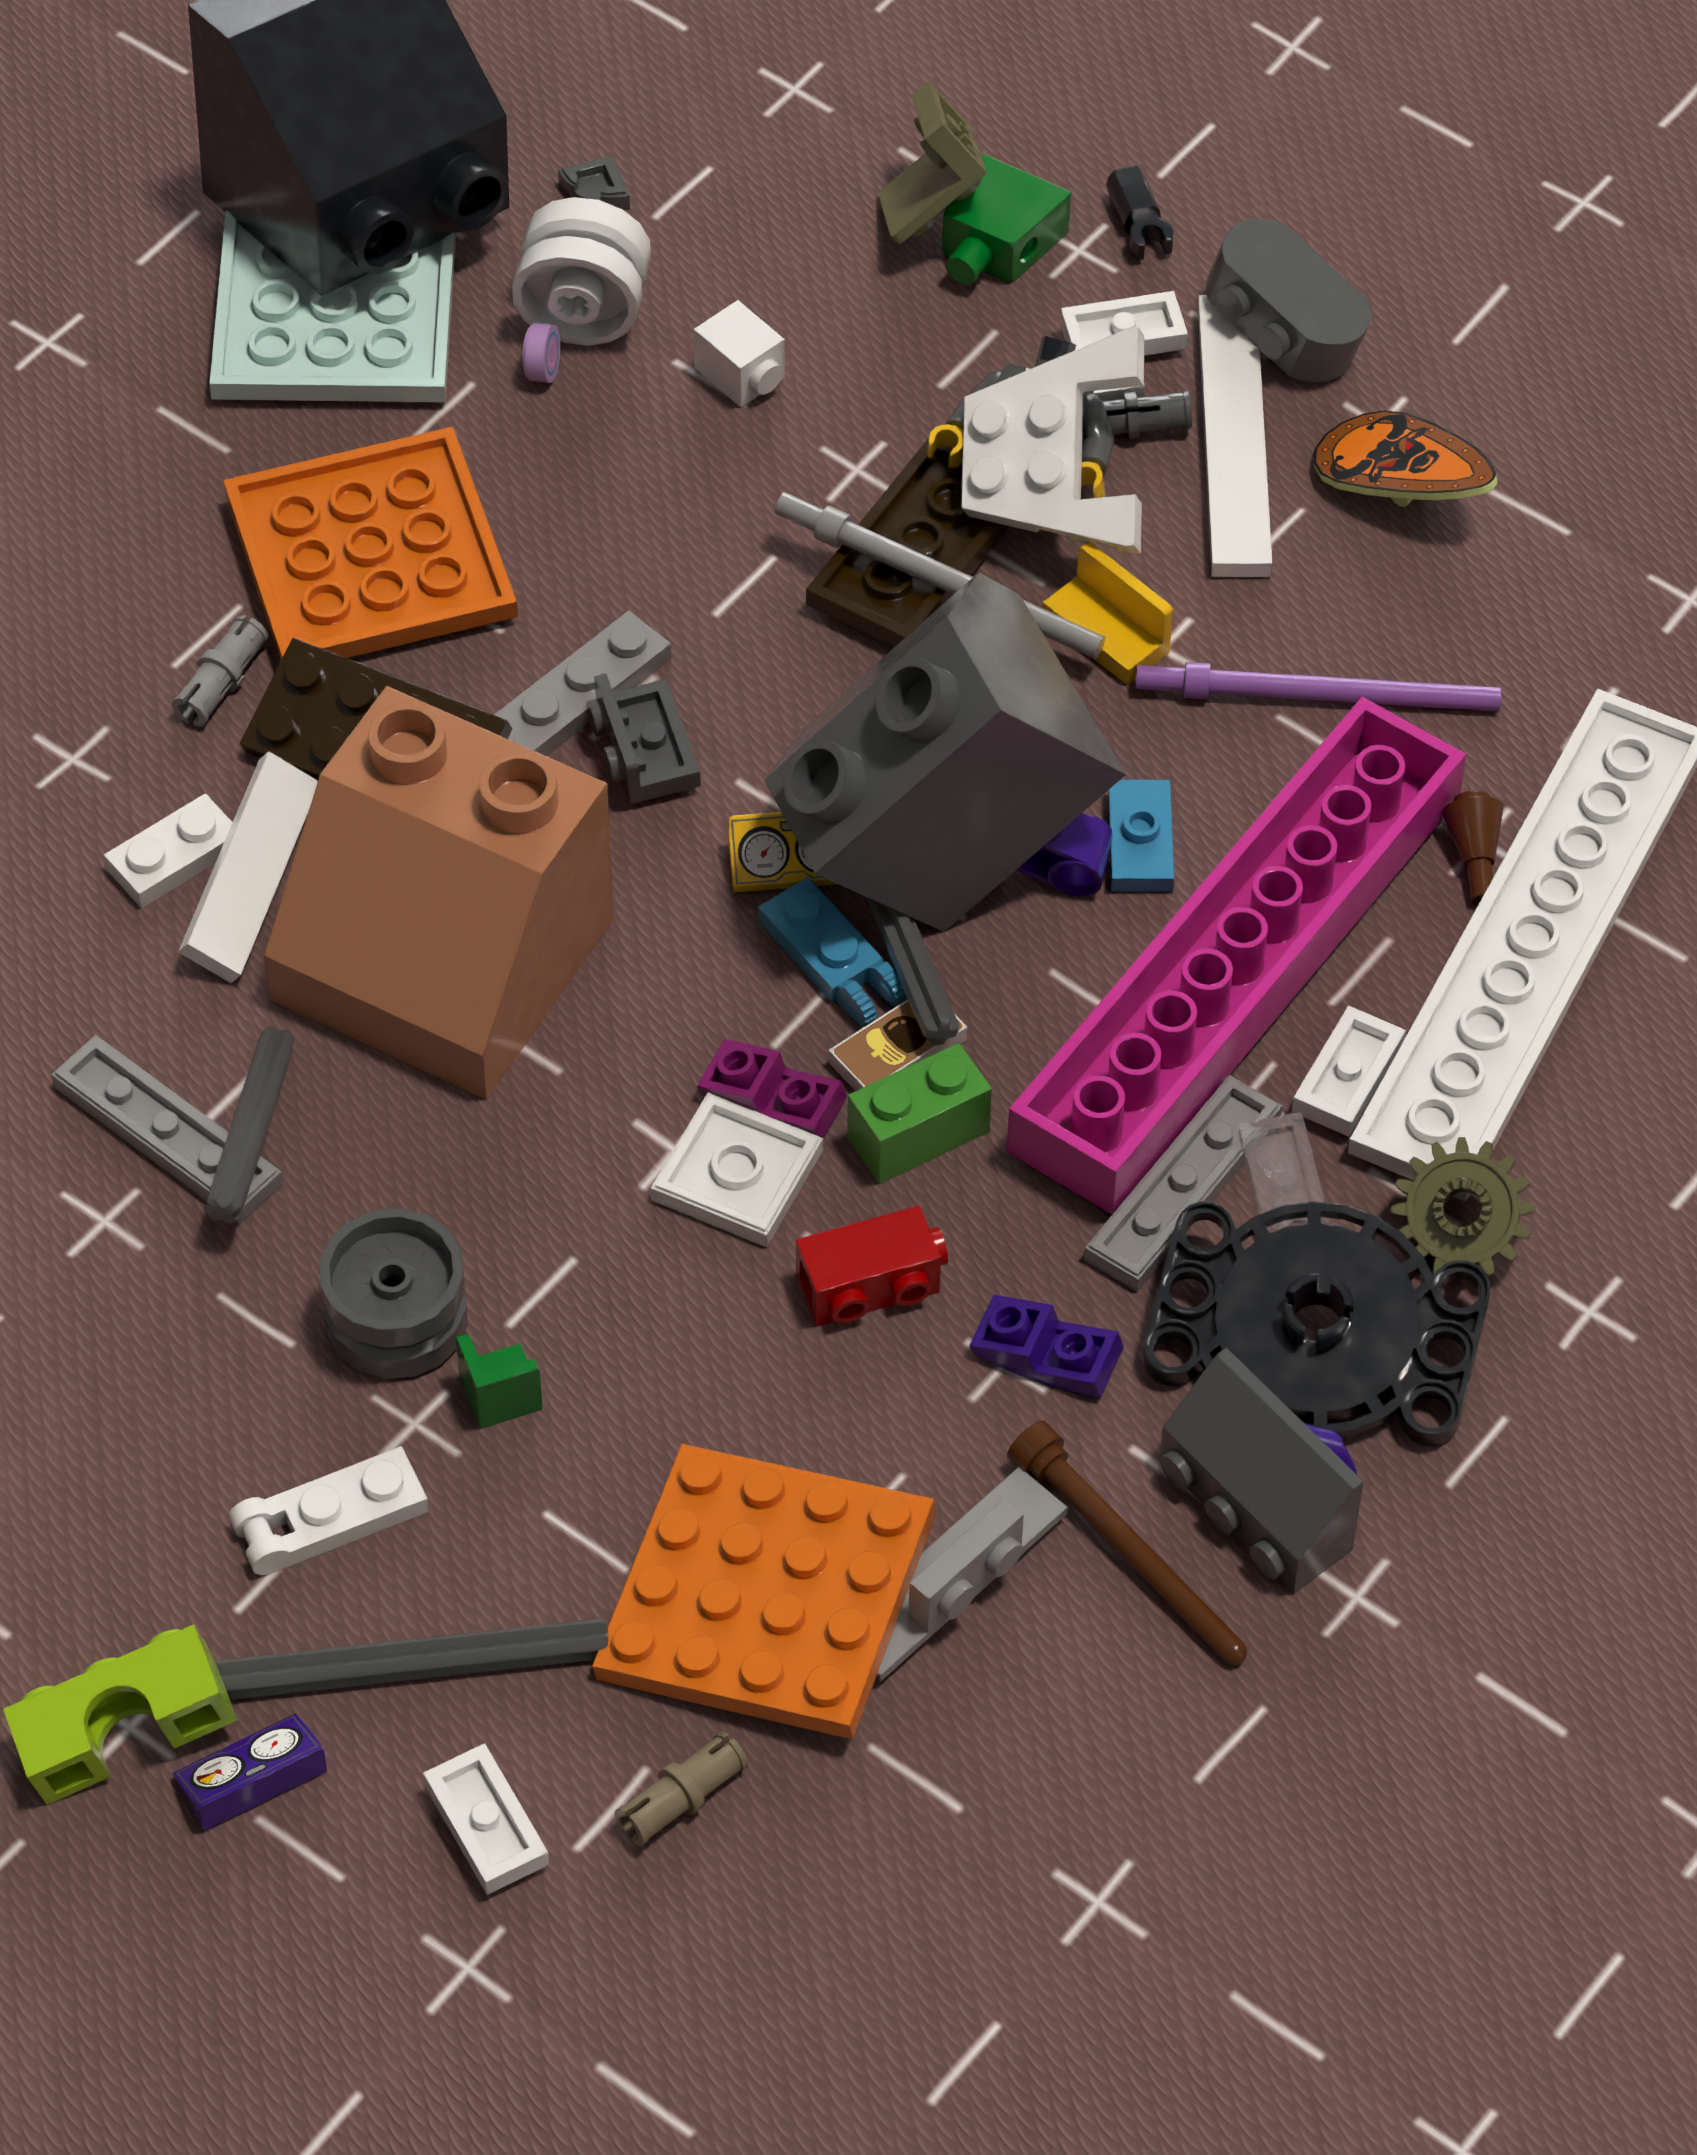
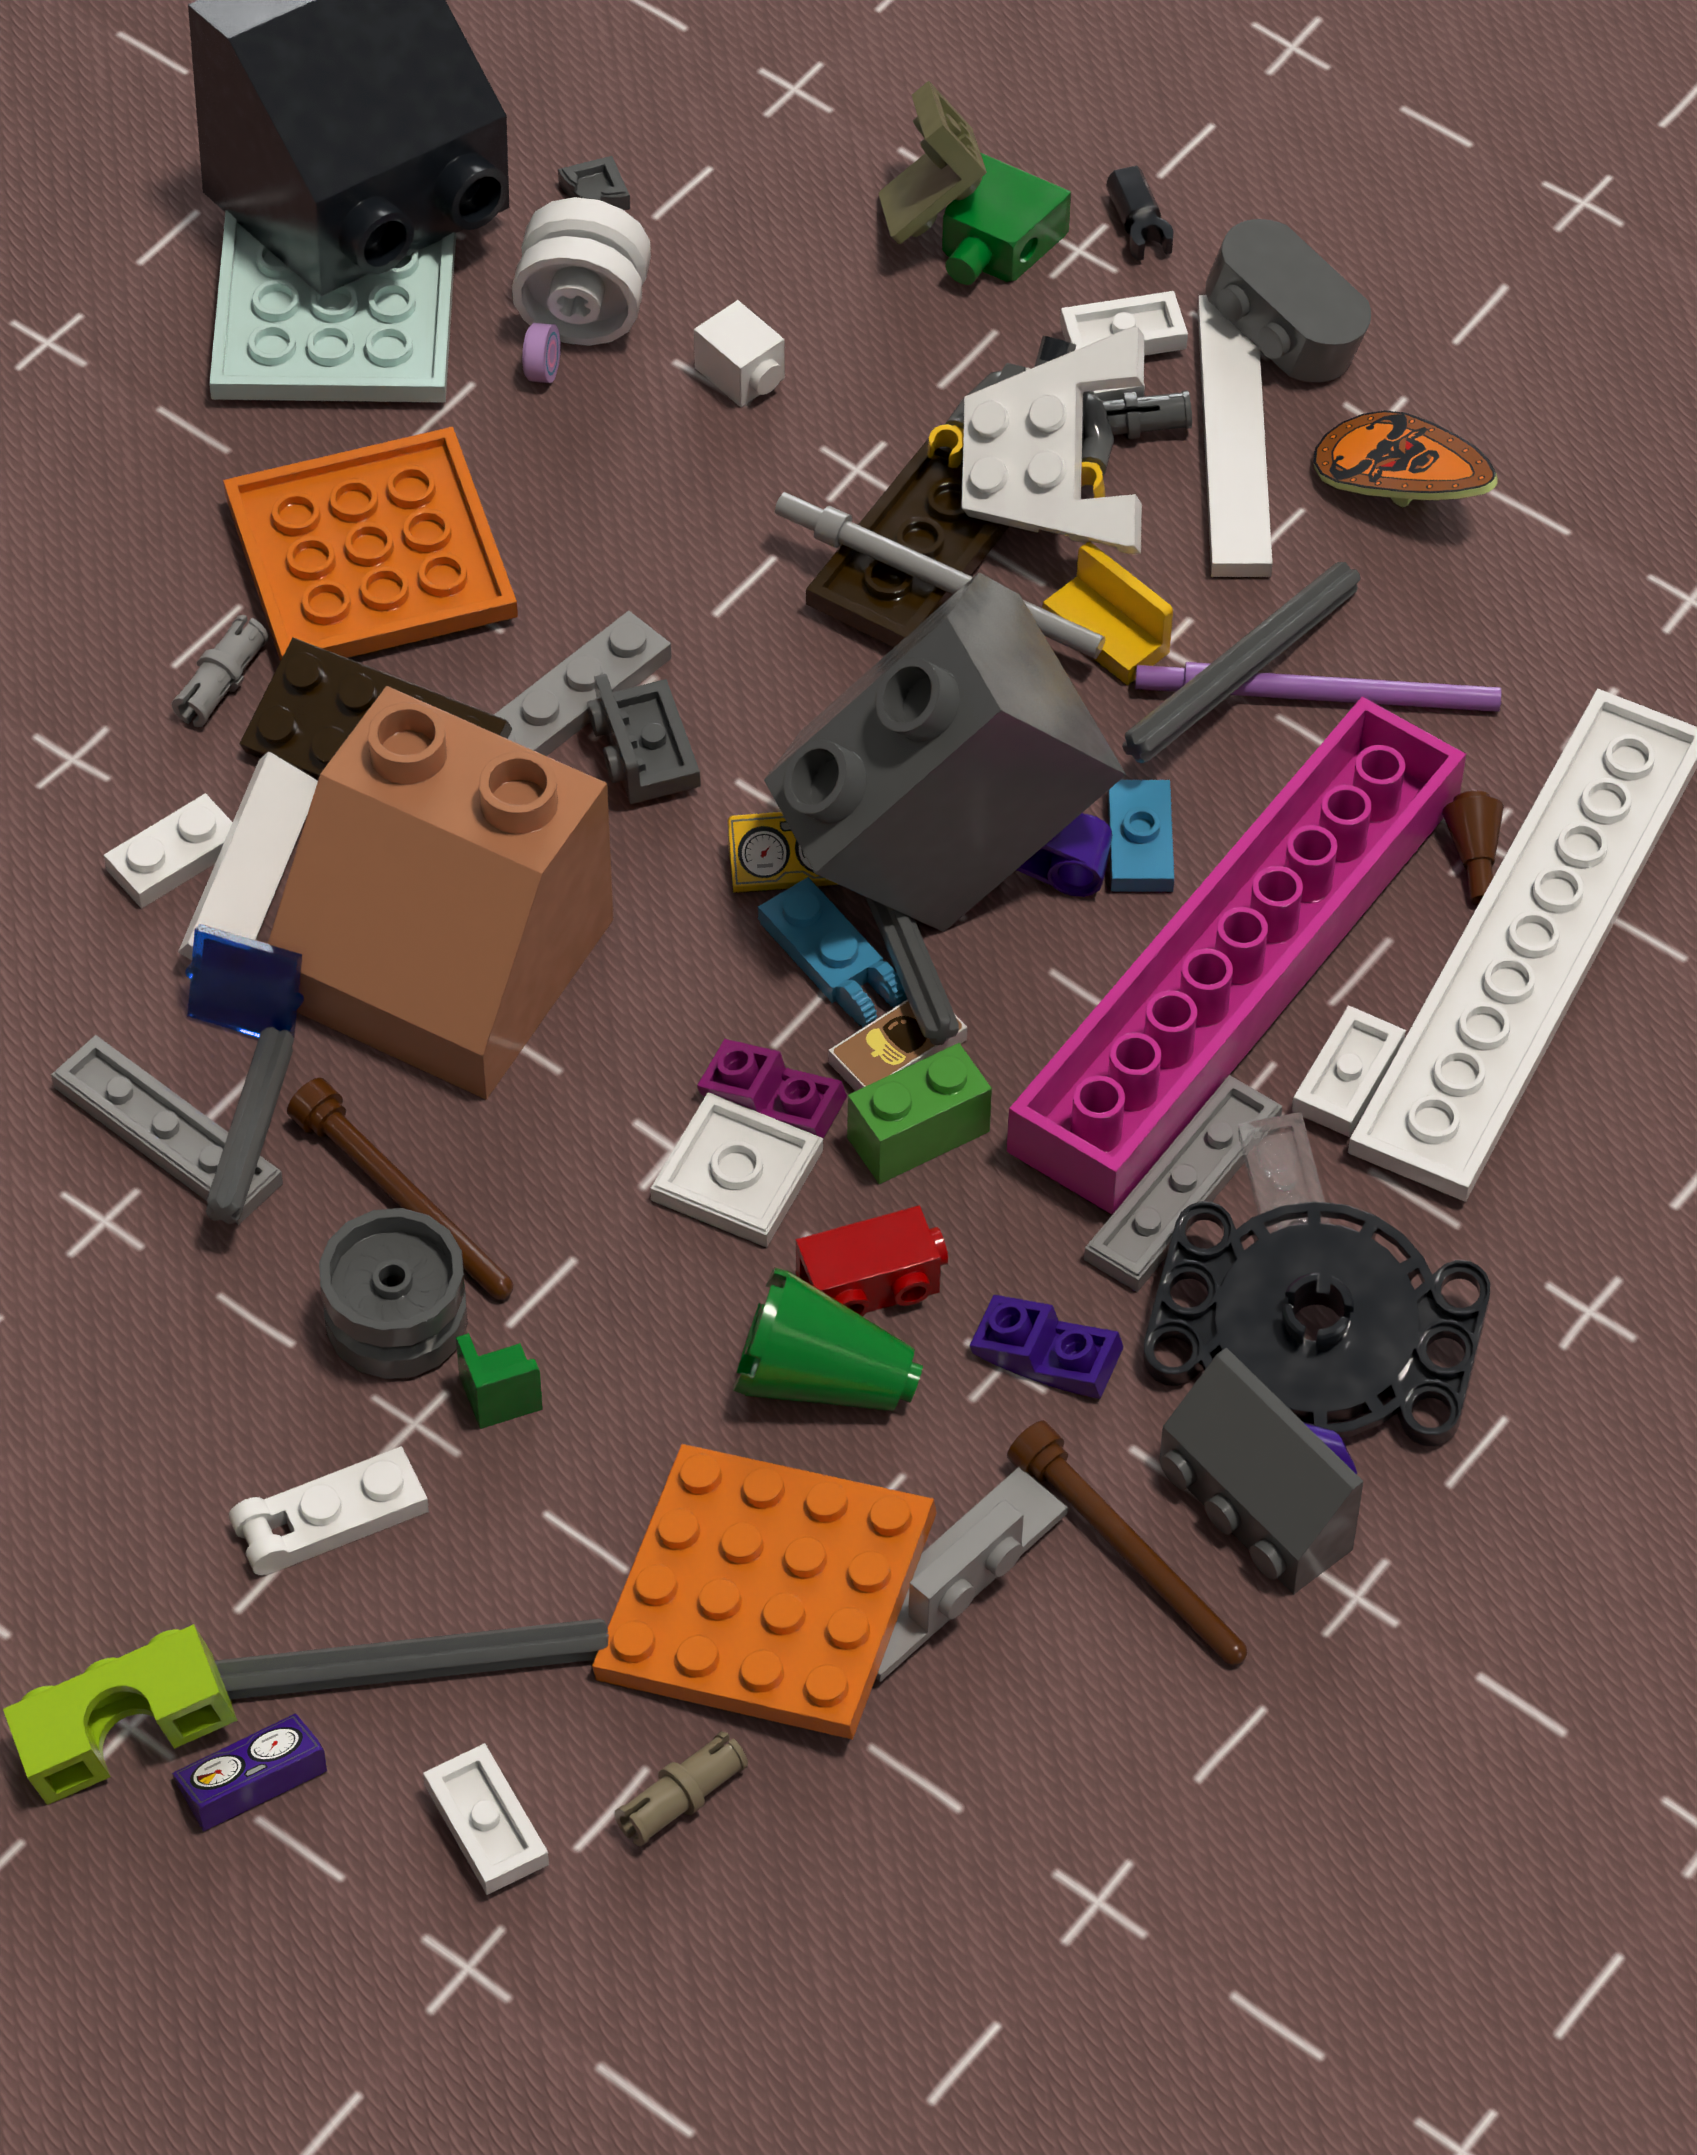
olive gear [1391,1137,1535,1281] -> none
none -> clear blue piece [185,924,304,1038]
none -> reddish brown piece [287,1078,513,1299]
none -> green cone [732,1267,923,1411]
none -> dark grey axle [1122,562,1361,763]

